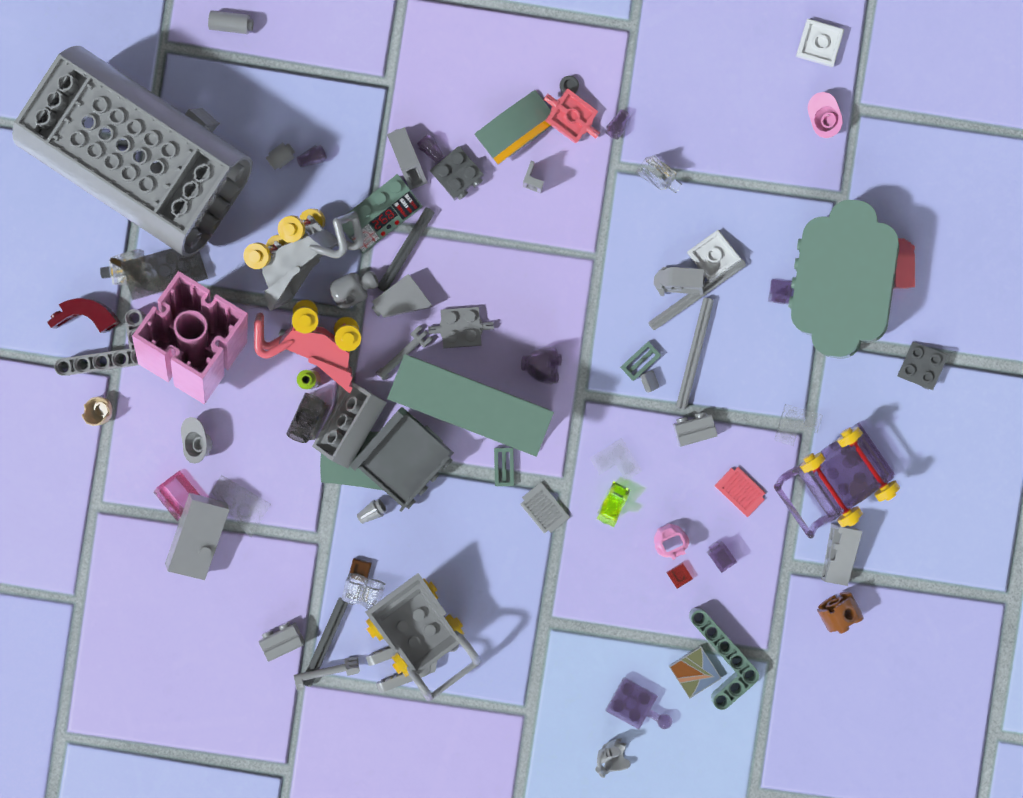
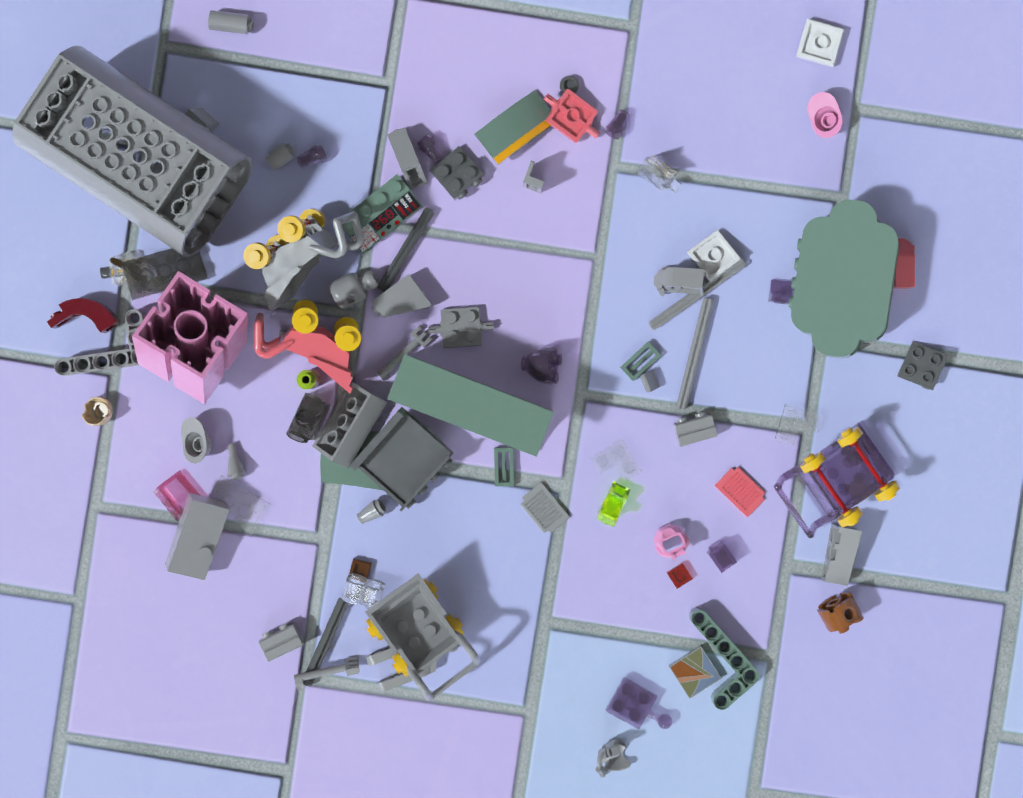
none -> light grey cone [227,444,246,480]

